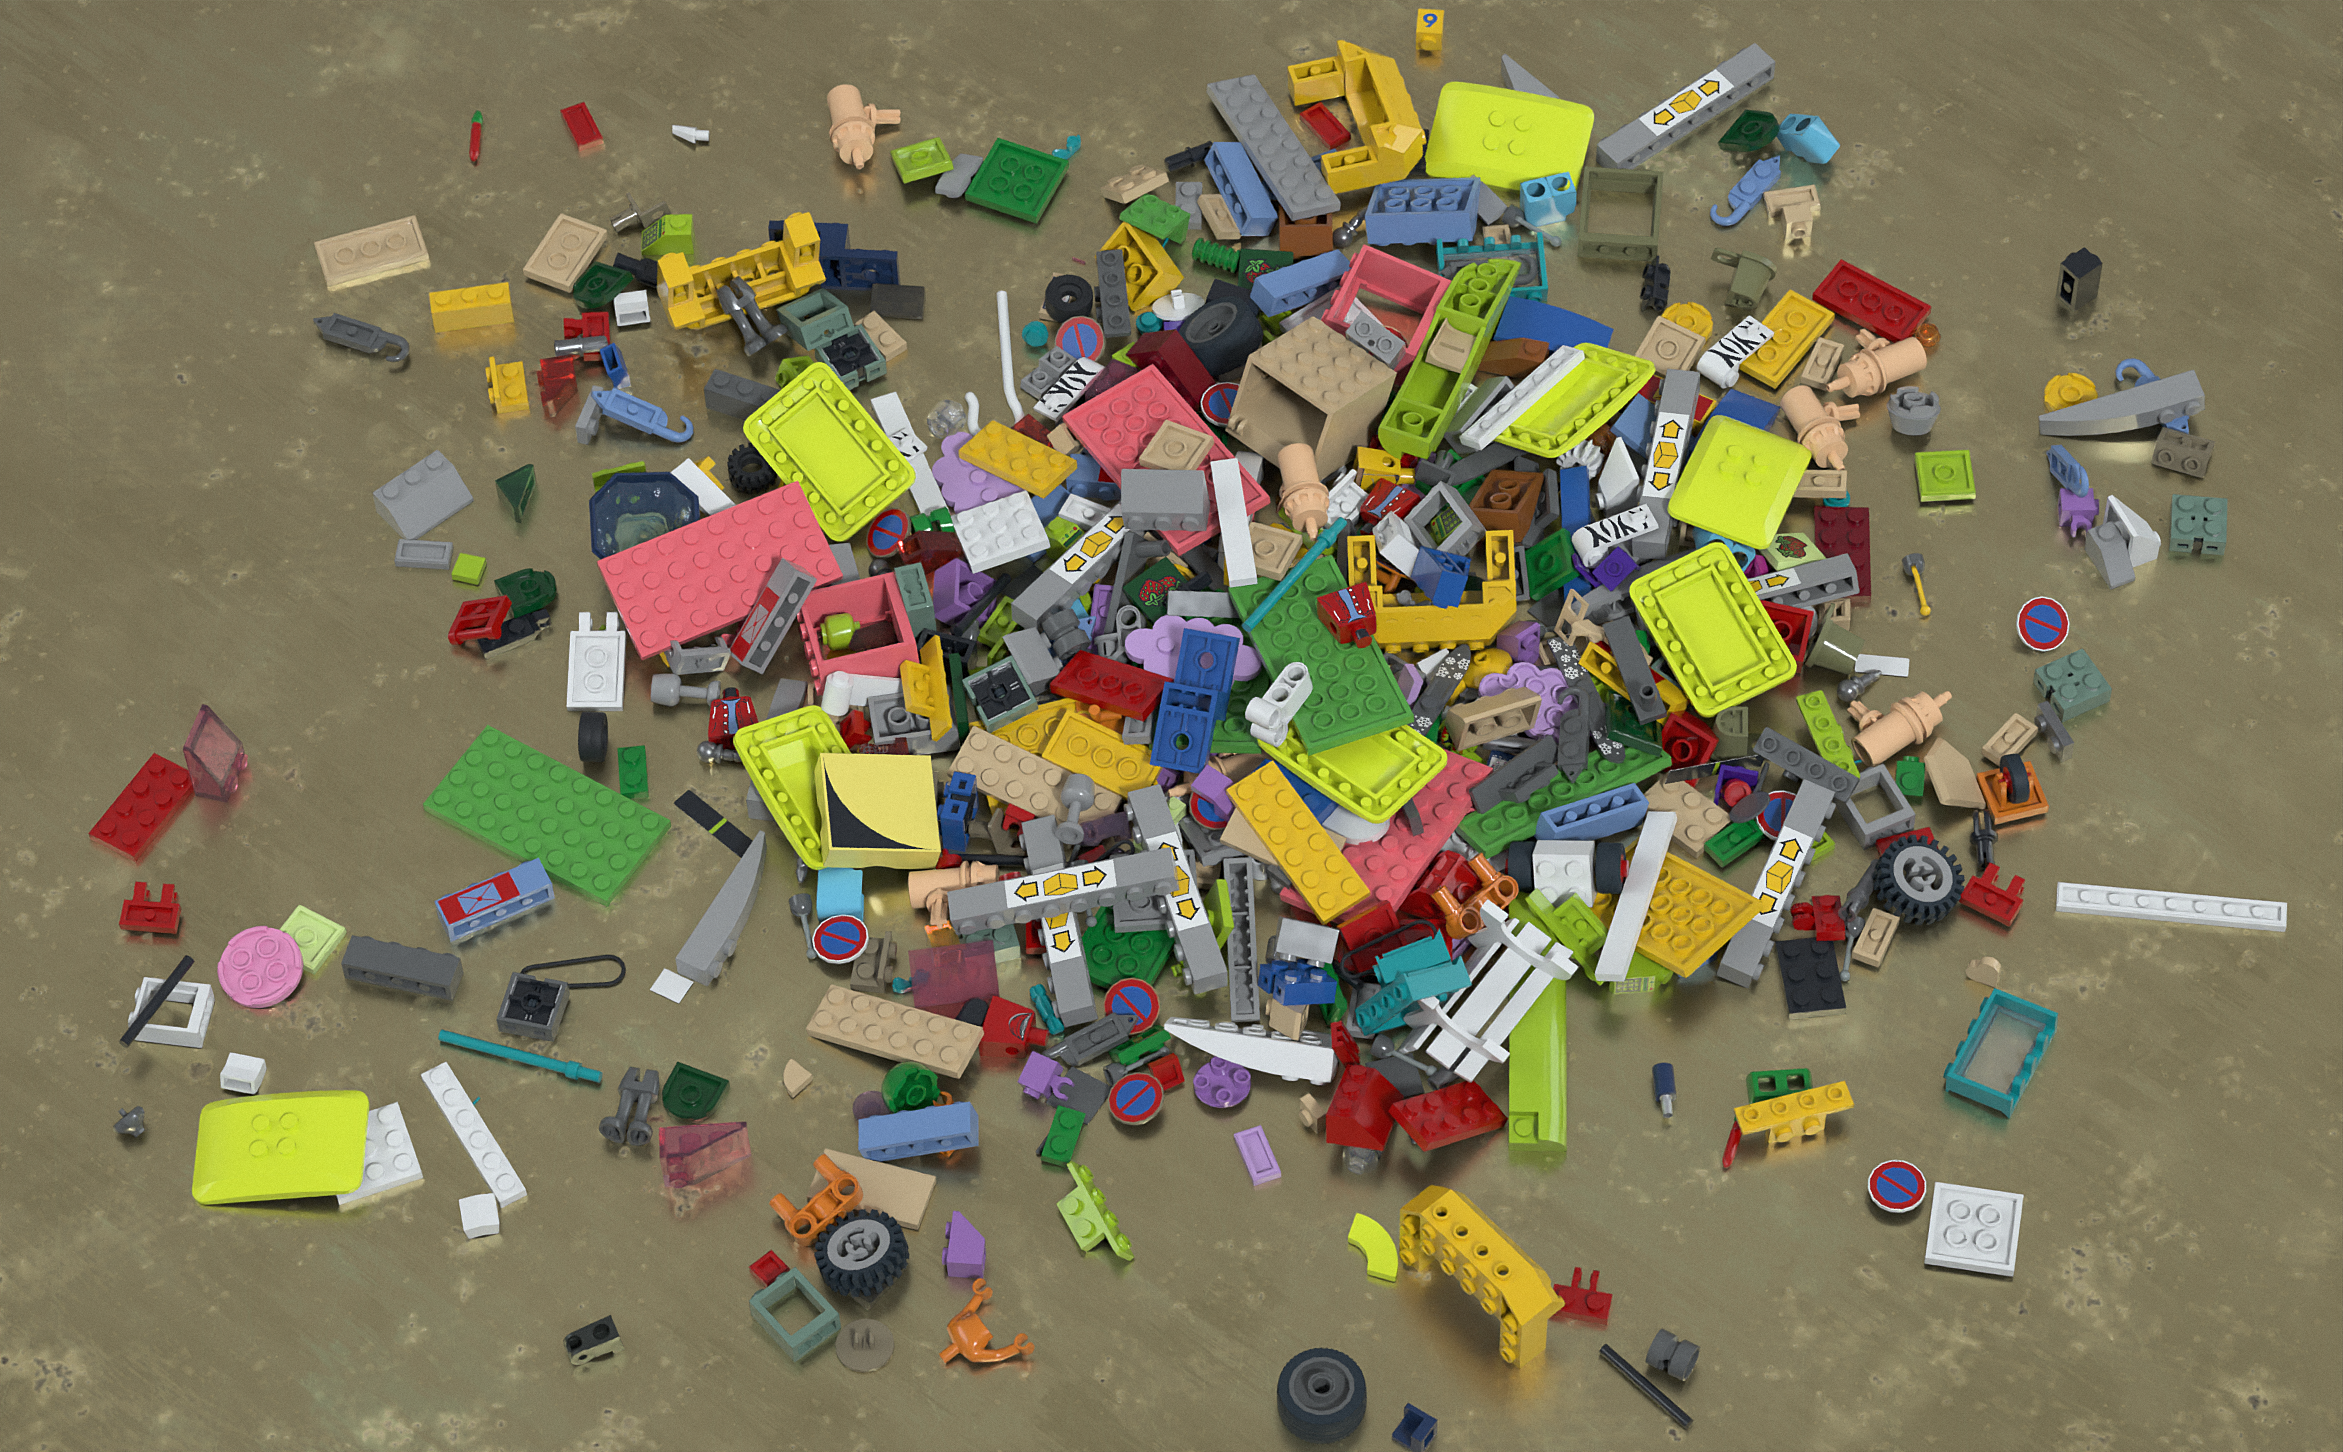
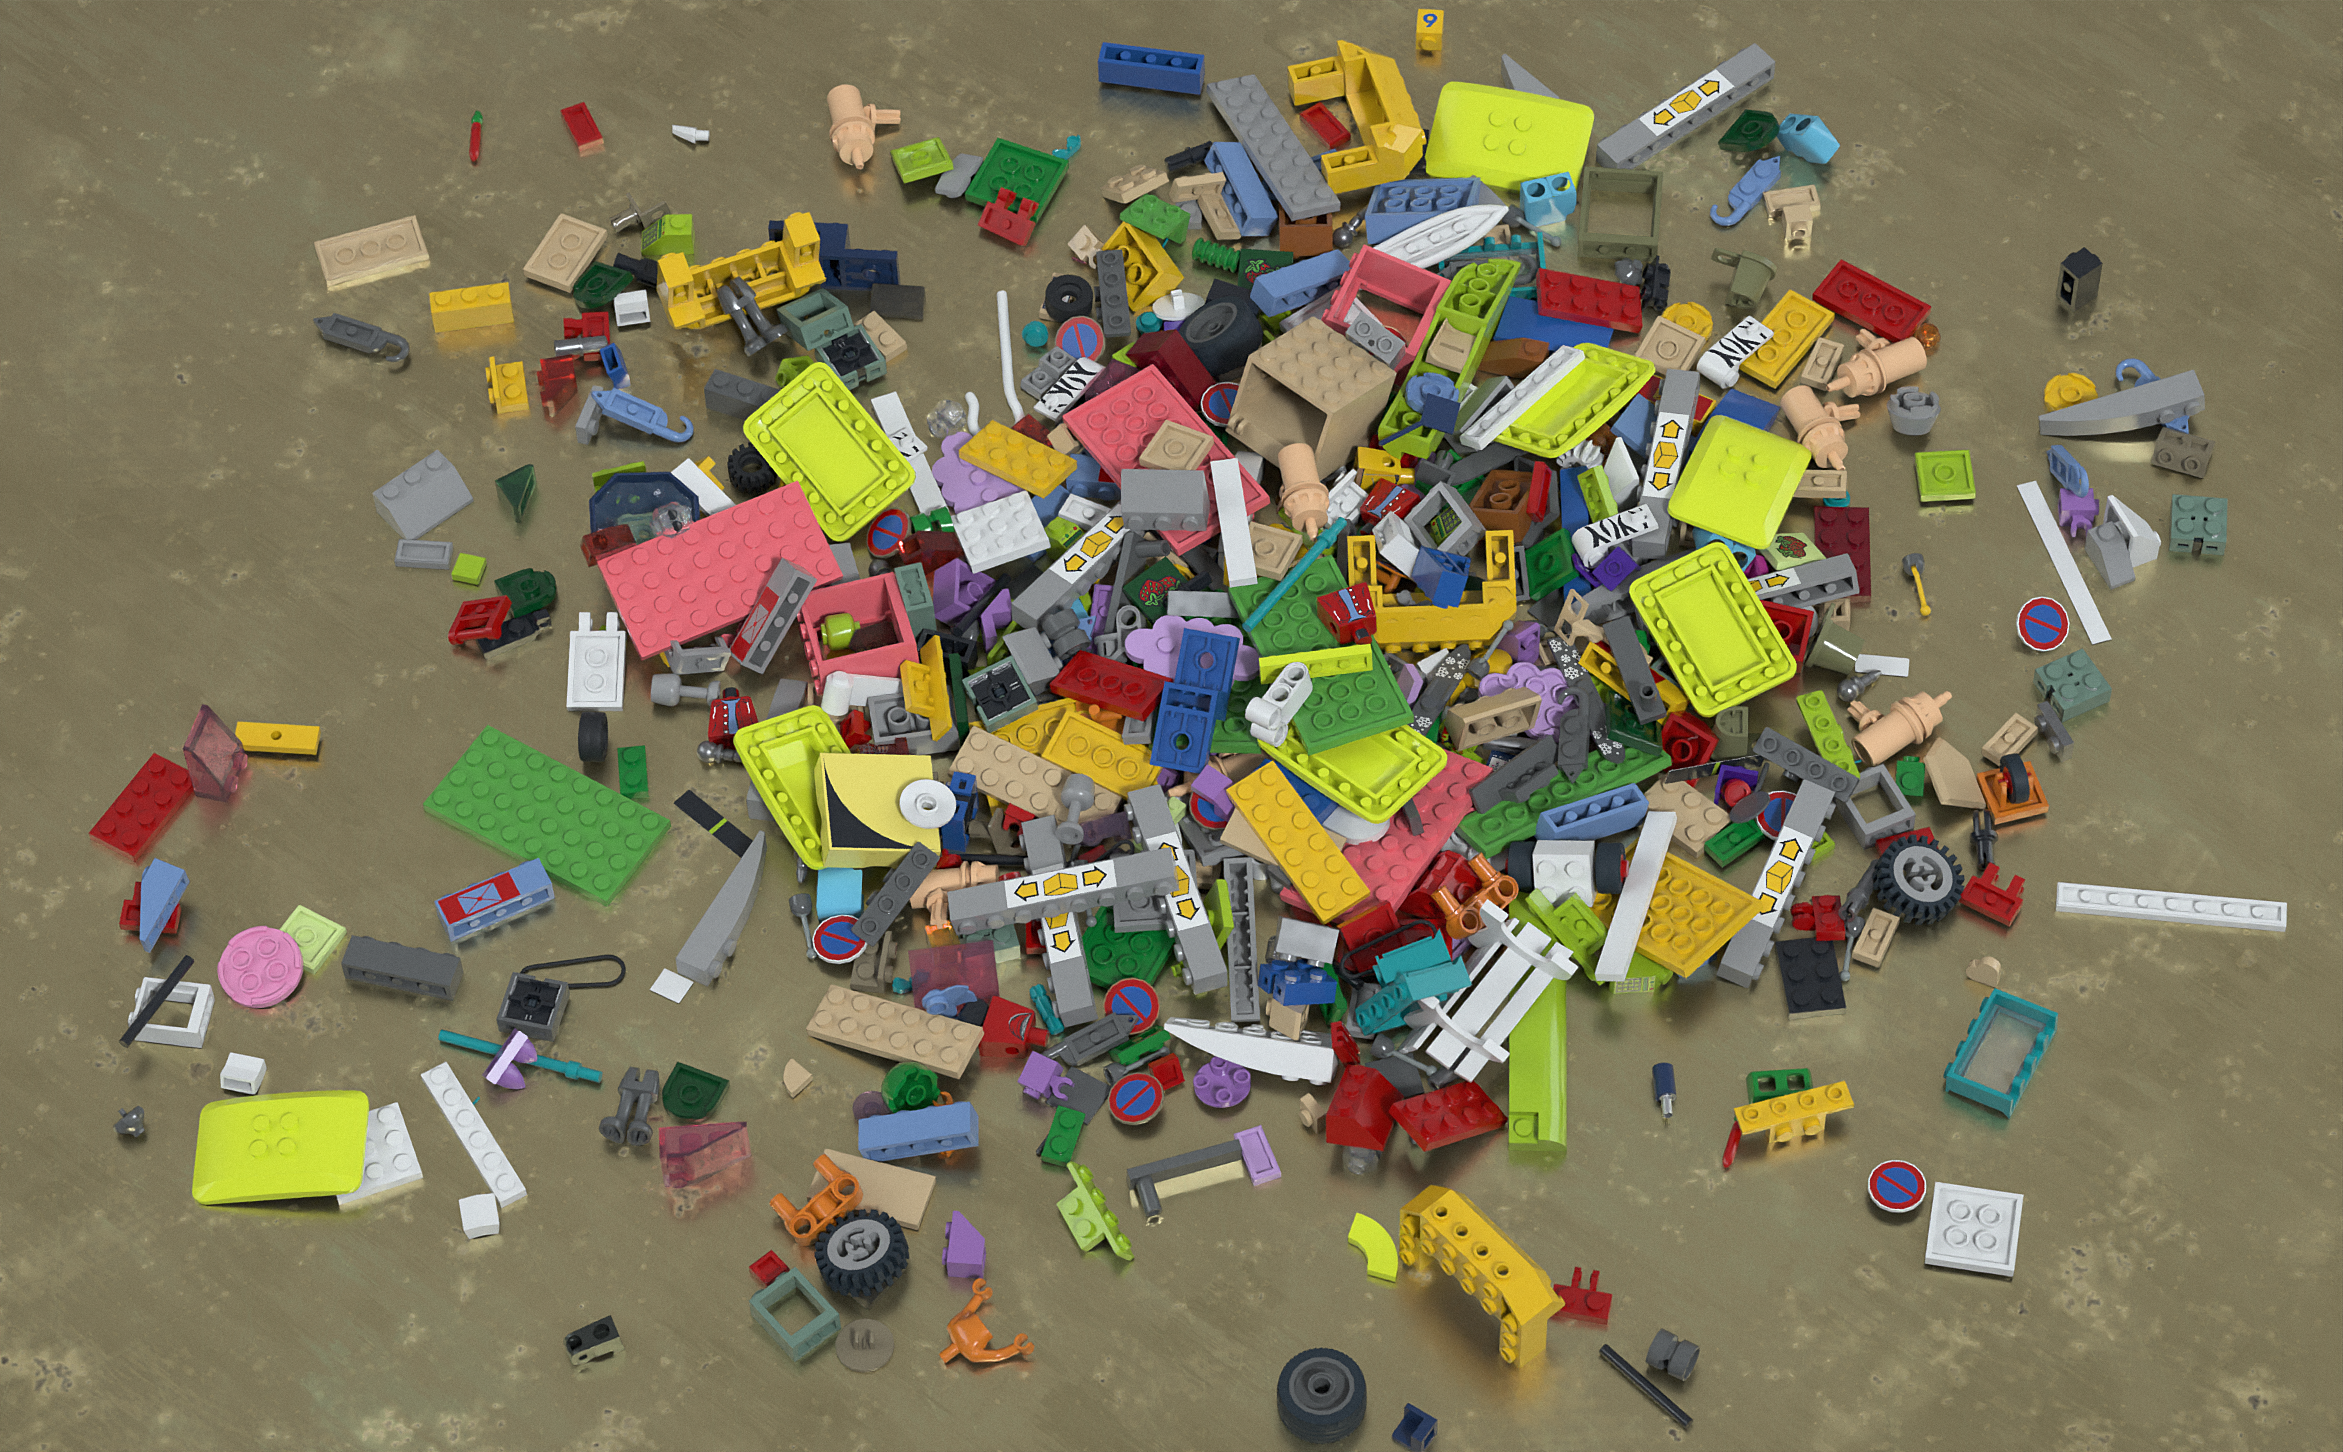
none -> medium blue slope [140,858,190,953]
none -> yellow tile [233,722,321,755]
none -> medium lavender tile [482,1028,537,1089]
none -> clear red leg [580,524,637,567]
none -> clear head [650,502,693,540]
none -> dark grey bracket [851,842,940,947]
none -> white dish [899,779,956,829]
none -> medium blue plate [922,985,977,1018]
none -> red plate [978,187,1039,247]
none -> medium lavender slope [981,588,1013,653]
none -> tan plate [1068,225,1104,270]
none -> blue brick [1098,42,1205,95]
none -> dark grey piece [1126,1139,1242,1217]
none -> tan plate [1169,172,1226,203]
none -> neon yellow plate [1259,644,1373,684]
none -> white piece [1350,204,1509,291]
none -> dark blue piece [1379,393,1461,446]
none -> medium blue tile [1404,372,1459,414]
none -> hinge [1465,620,1514,681]
none -> red tile [1526,461,1552,522]
none -> red plate [1536,268,1643,333]
none -> lime bracket [1577,465,1618,523]
none -> dark grey piece [1614,257,1643,286]
none -> white sticker [2017,481,2111,644]

